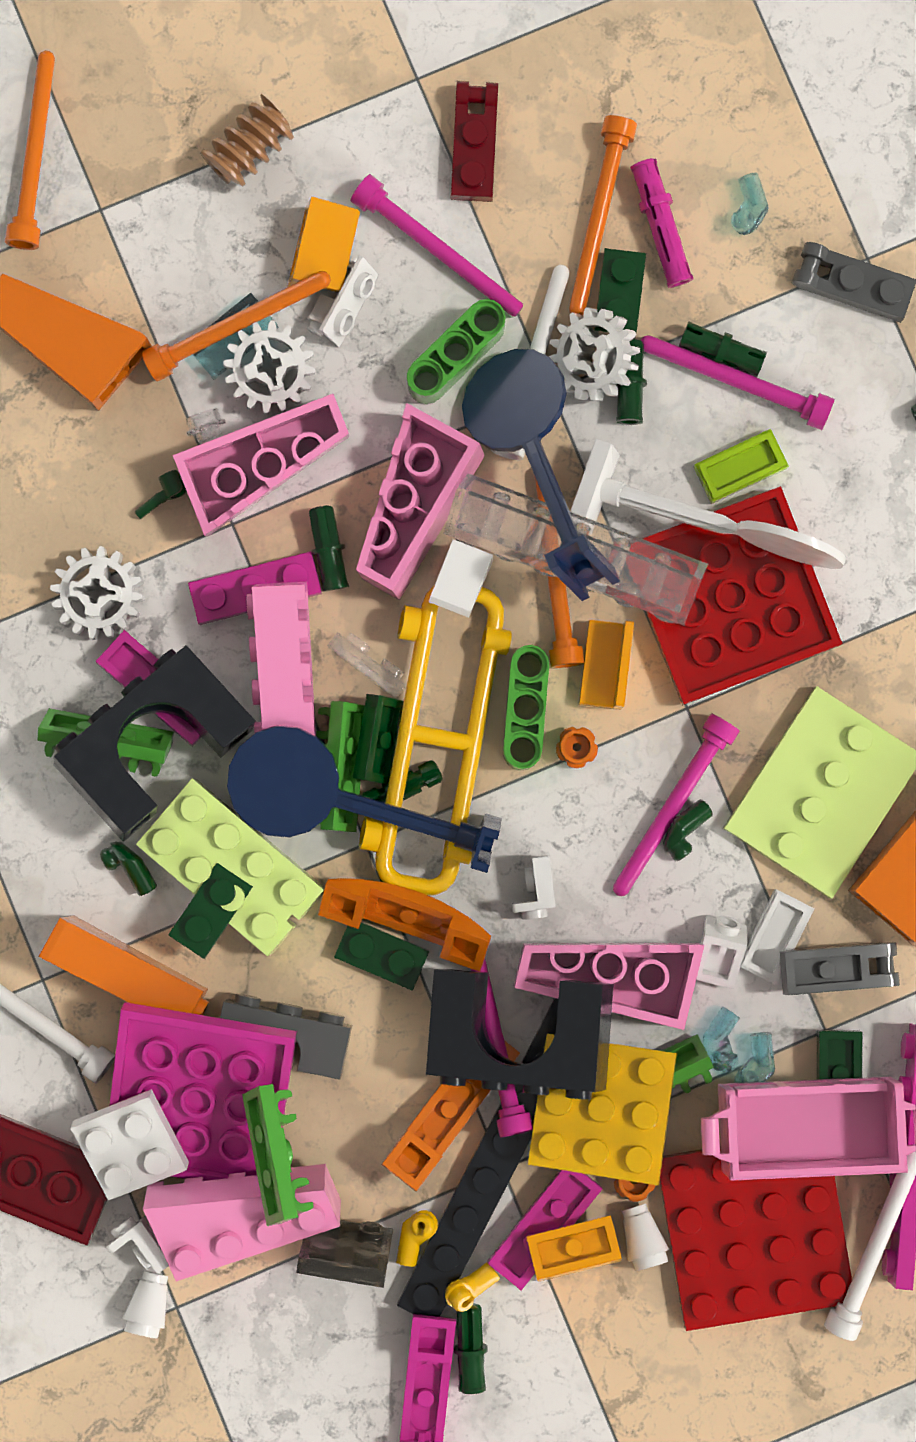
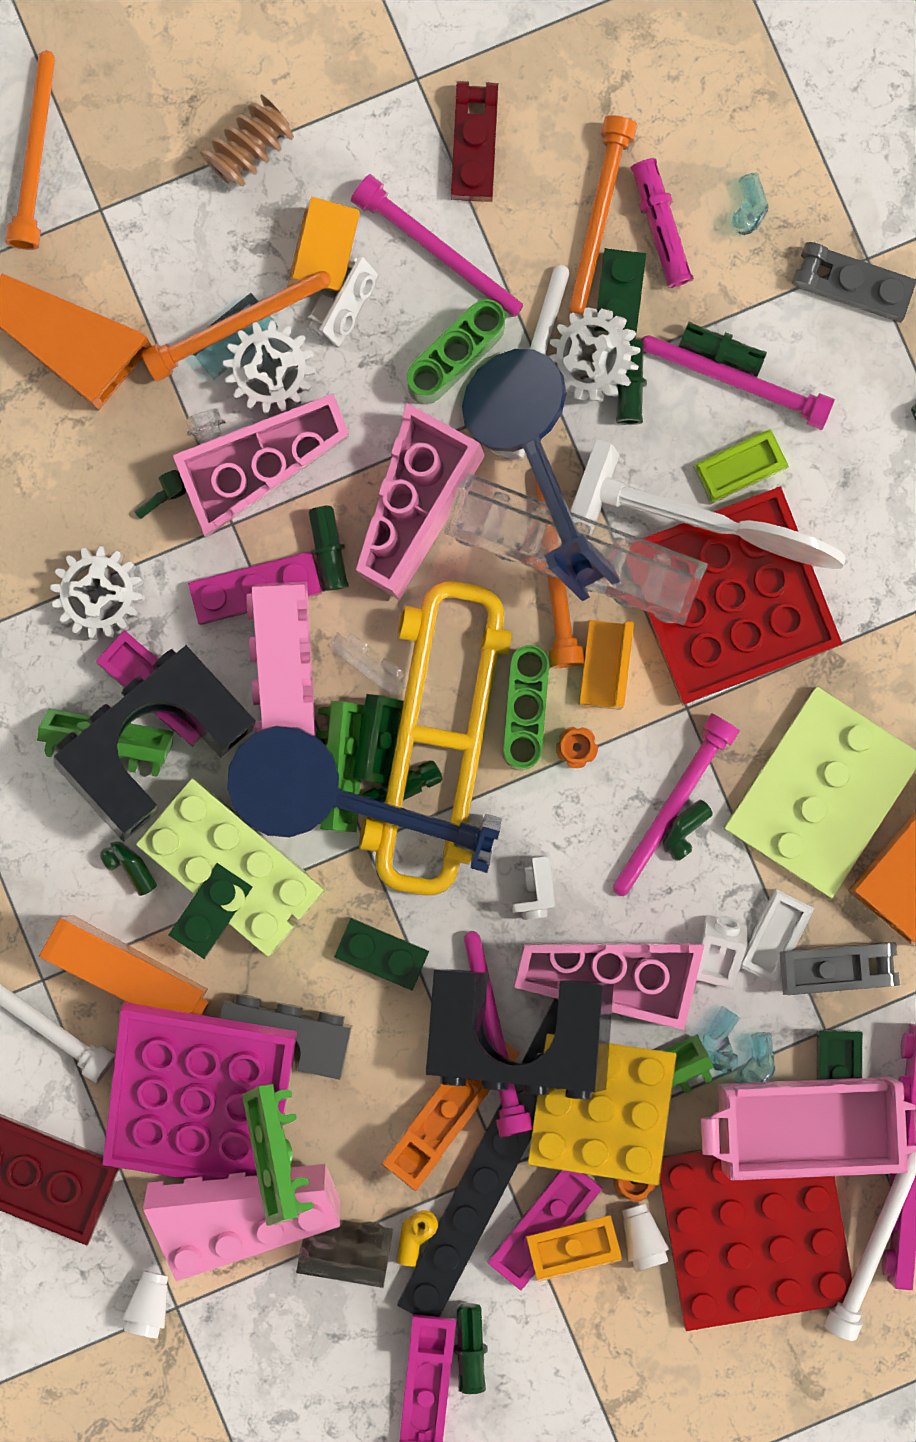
white plate [70,1089,189,1201] -> none
white bracket [106,1216,169,1274] -> none
orange slope [318,878,491,972] -> none
white slope [429,539,494,618] -> none
yellow arm [445,1262,500,1312] -> none

